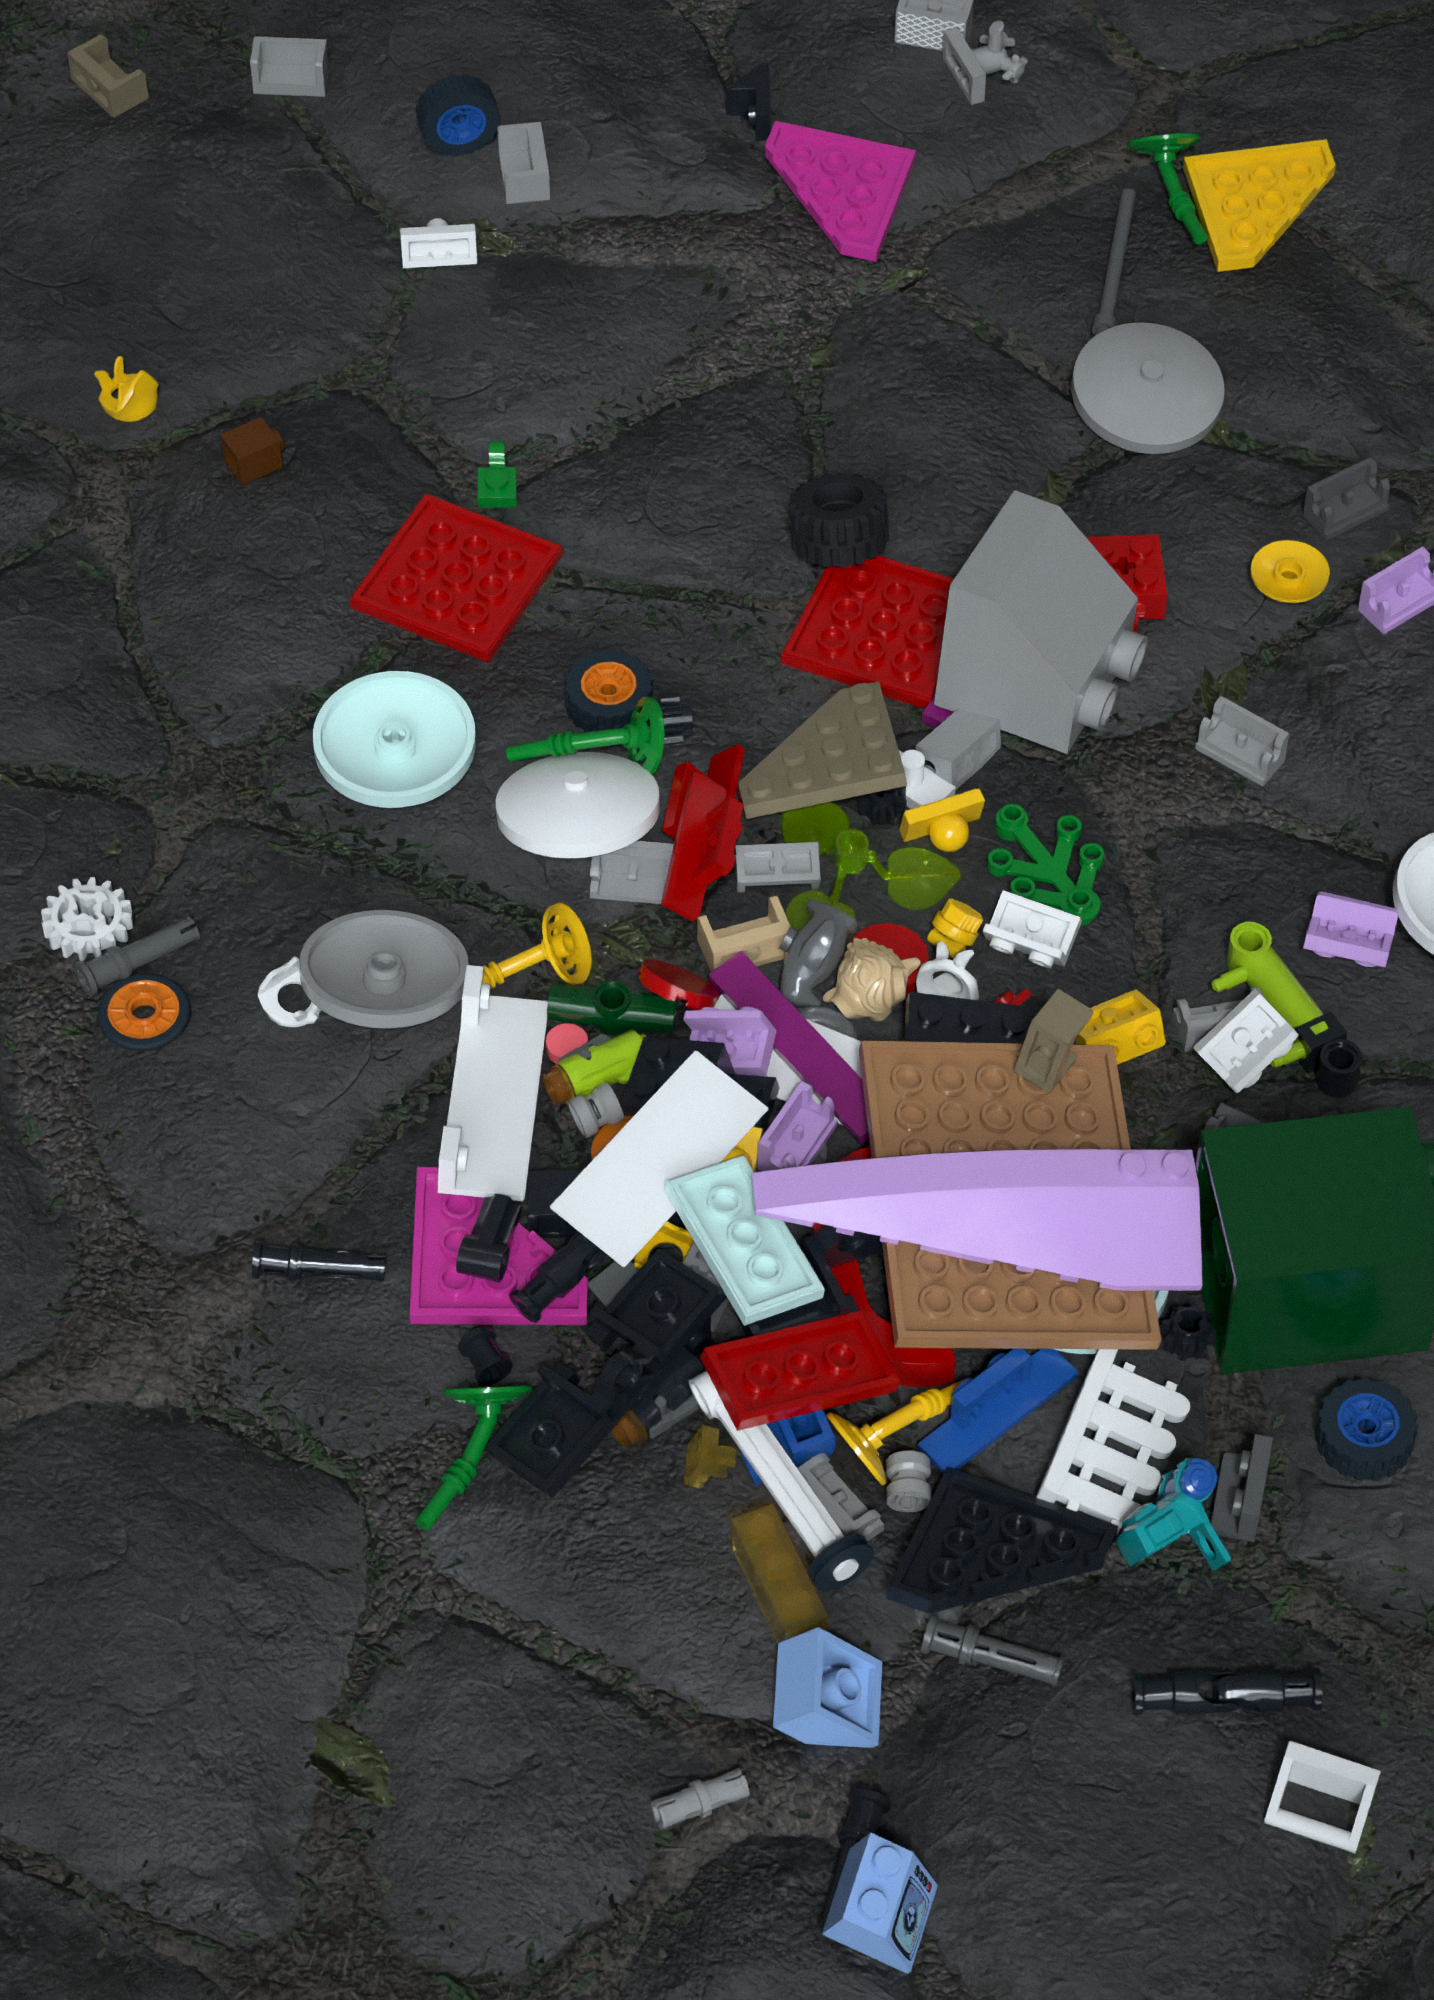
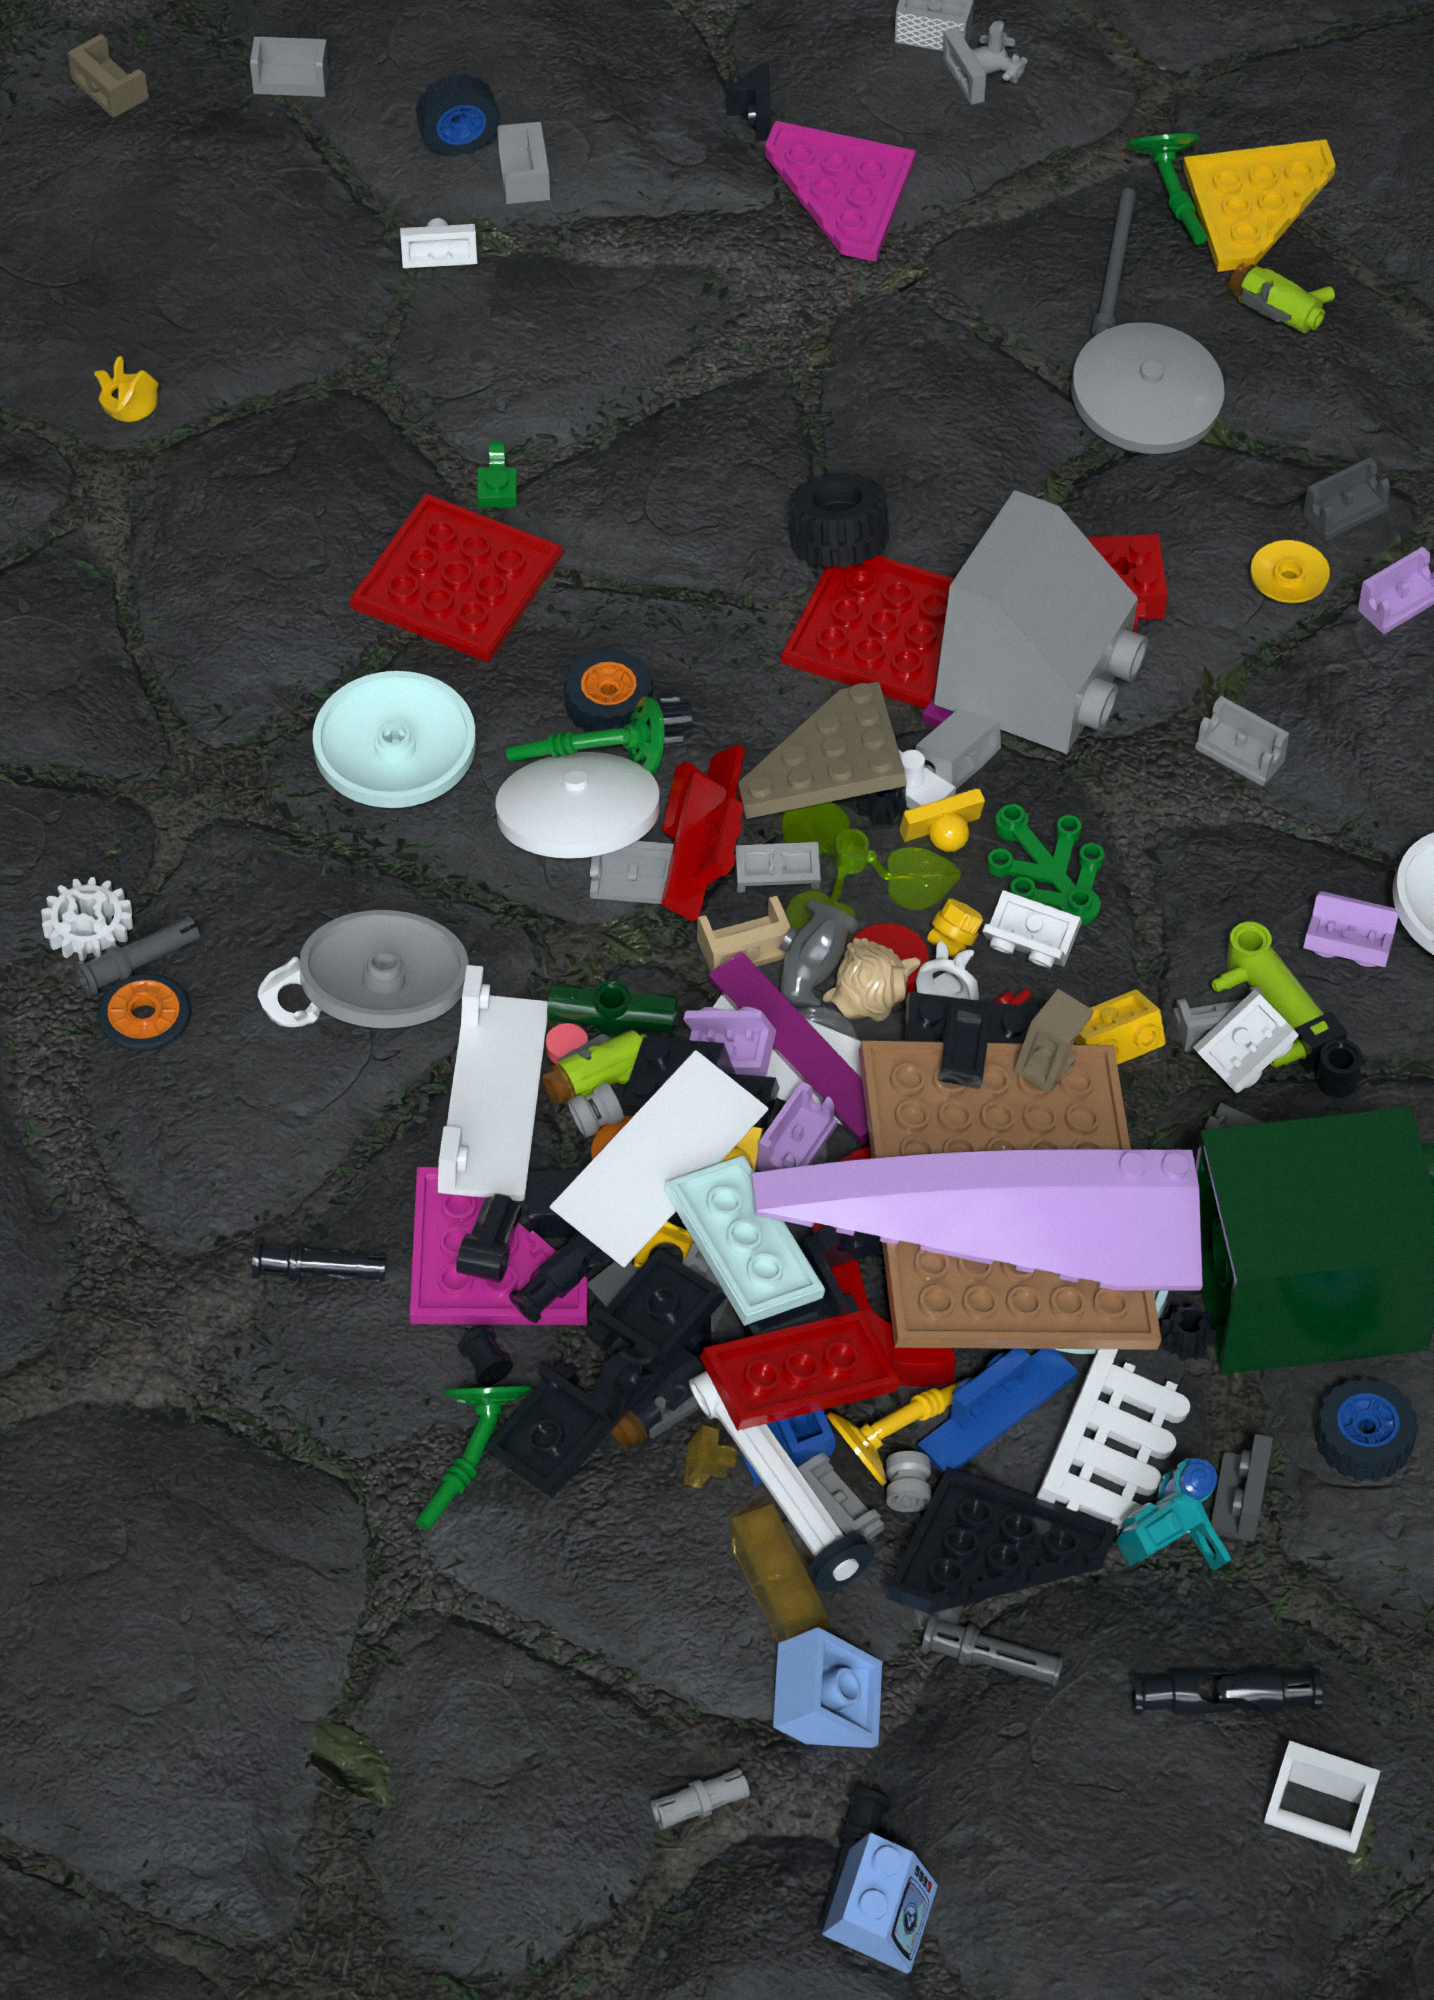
reddish brown brick [220,417,284,485] -> none
yellow dish [458,903,592,1002] -> none
red tile [638,959,720,1010] -> none
none -> black tile [937,1003,992,1089]
none -> lime piece [1229,263,1335,334]

